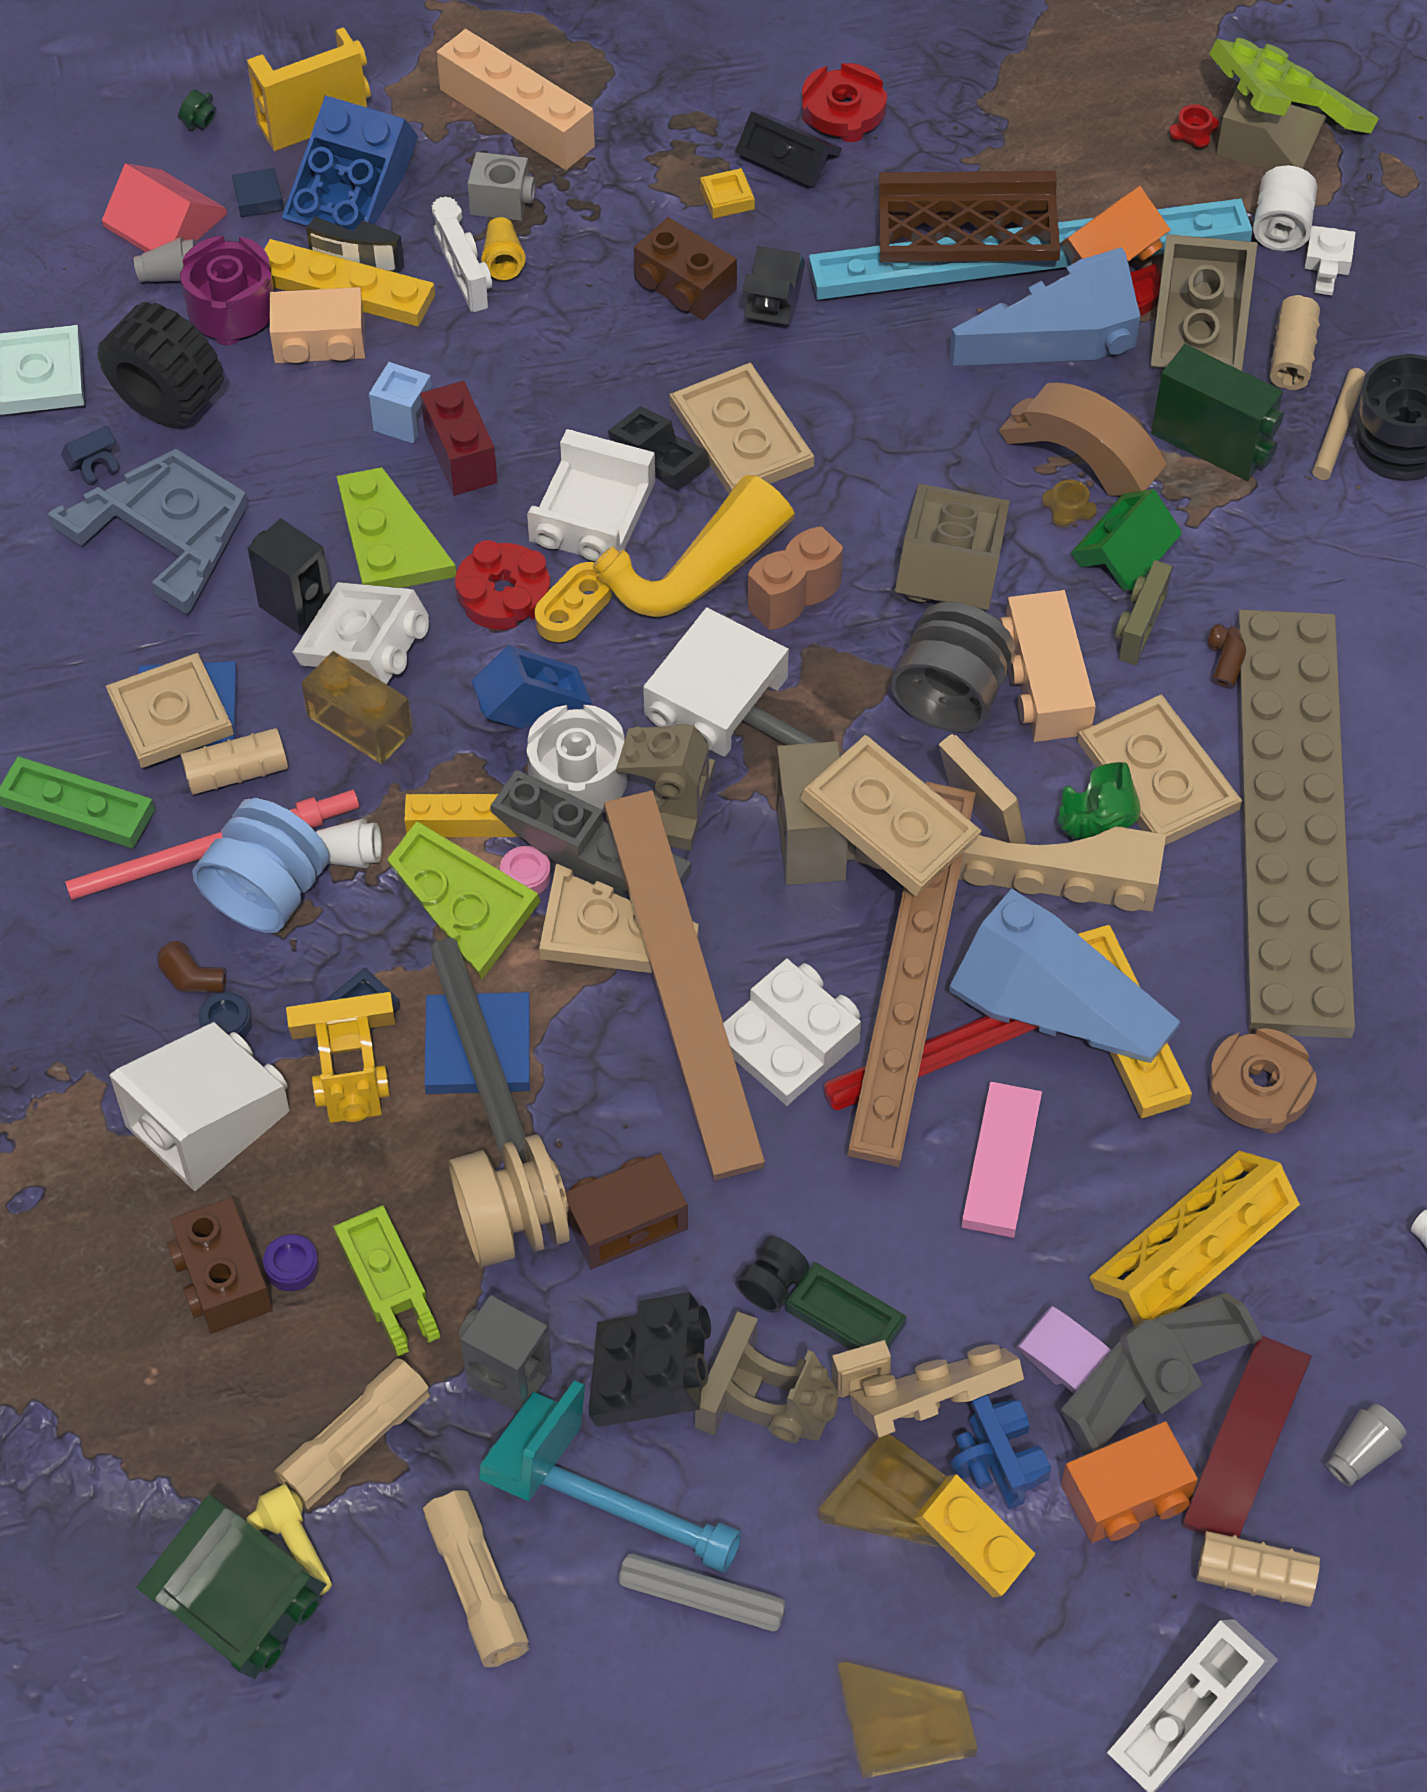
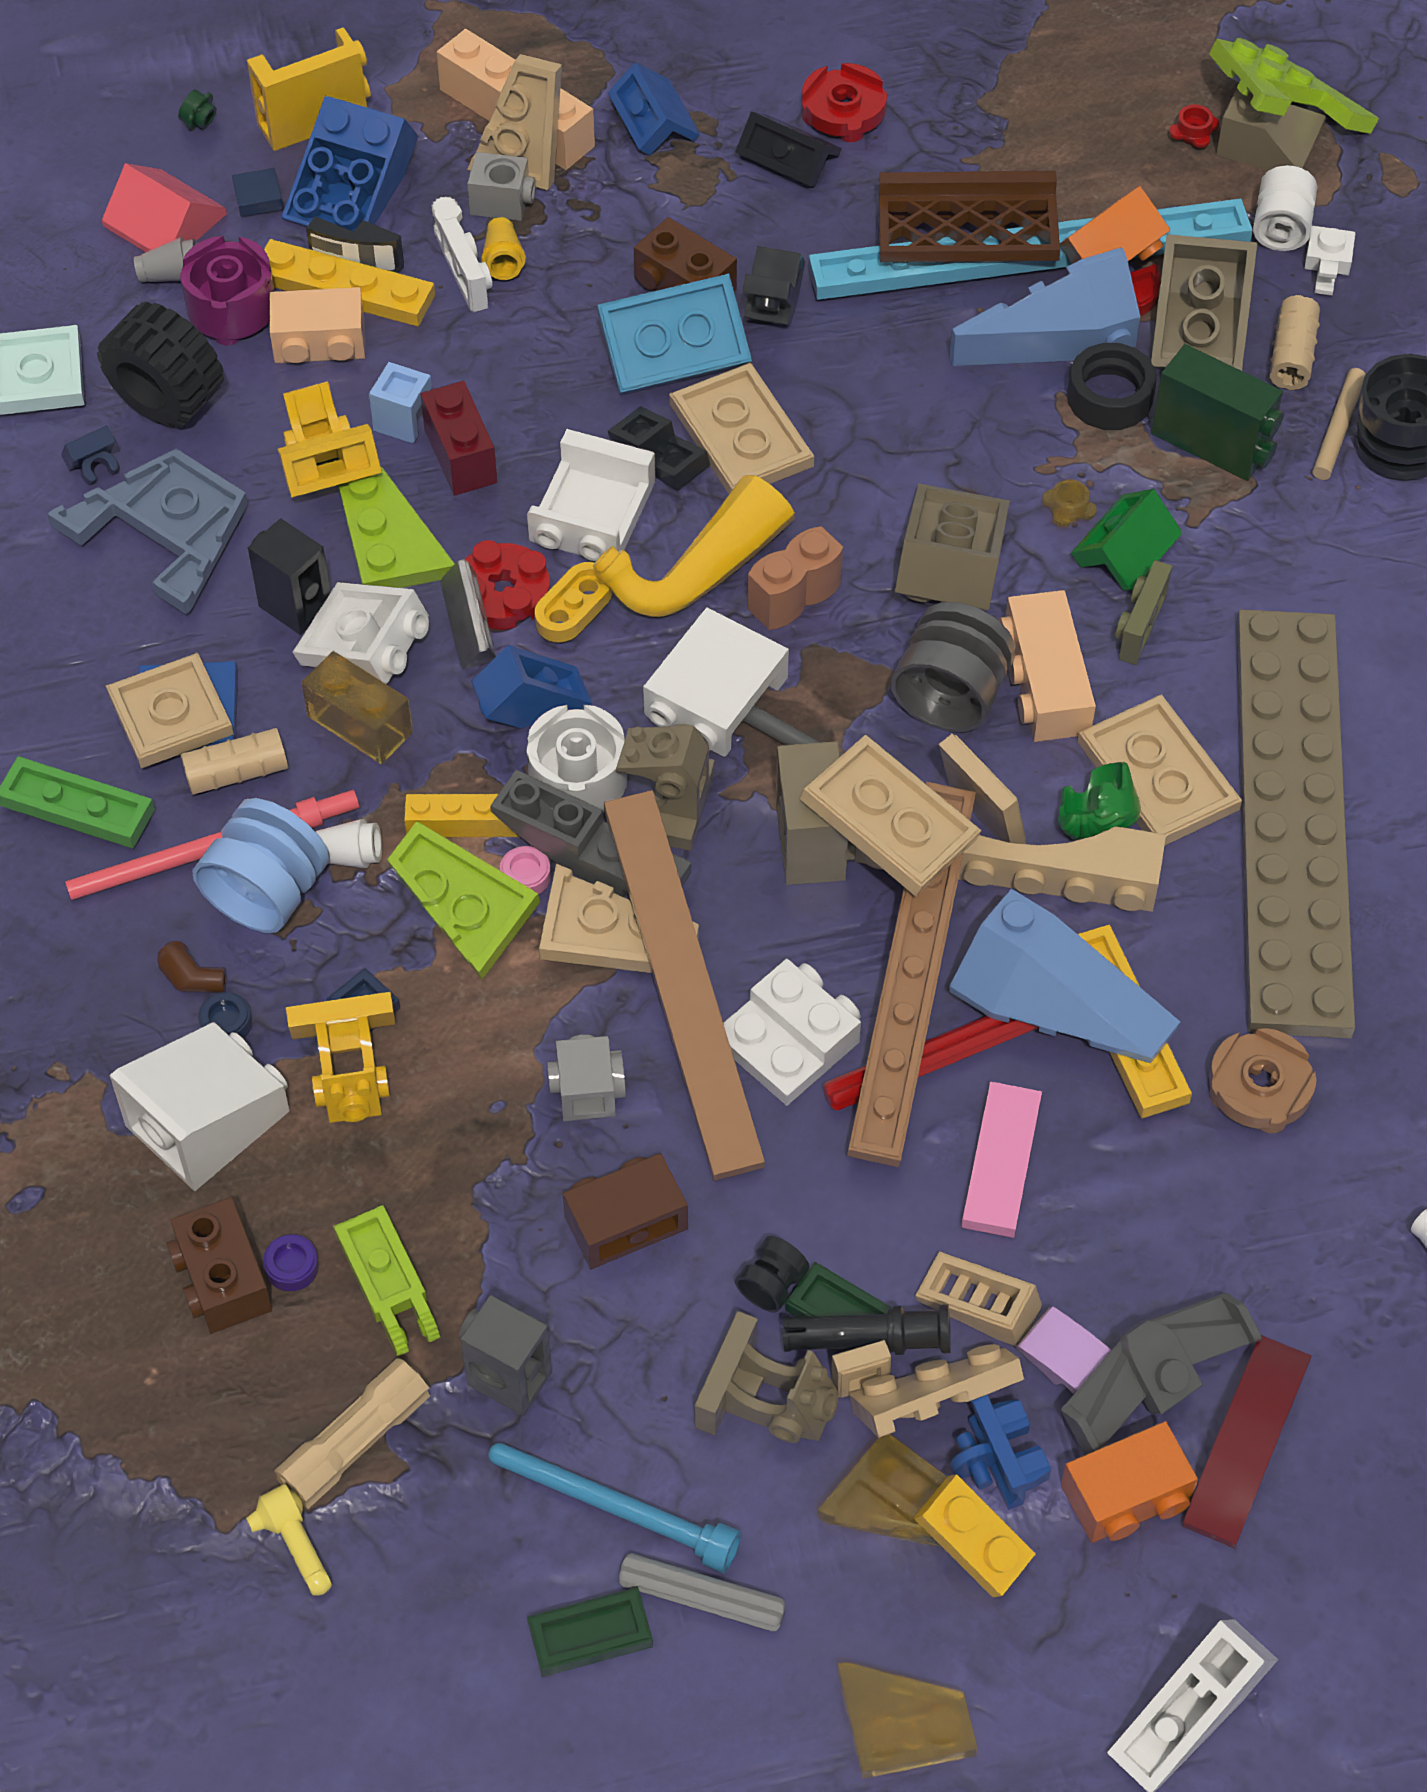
dark green panel [136,1494,326,1679] -> none
tan axle [423,1490,530,1667] -> none
blue tile [425,992,530,1094] -> none
dark grey axle [430,937,526,1160] -> none
tan wheel [448,1134,570,1269] -> none
teal panel [479,1380,585,1502] -> none
black plate [589,1292,711,1427] -> none
yellow tile [700,168,755,219] -> none
medium nougat arch [999,382,1167,496] -> none
yellow fence [1089,1150,1300,1325] -> none
tan axle [1196,1531,1320,1607] -> none
reddish brown arm [1207,624,1246,688] -> none
light grey cone [1325,1403,1407,1487] -> none
none -> yellow tile [277,381,382,498]
none -> flat silver slope [441,559,496,669]
none -> tan wing [467,54,562,190]
none -> dark green tile [527,1587,653,1677]
none -> light grey brick [547,1035,626,1121]
none -> dark azure tile [596,274,752,396]
none -> blue panel [608,62,700,155]
none -> black pin [783,1304,951,1355]
none -> tan slope [915,1251,1041,1347]
none -> black tyre [1067,343,1156,430]

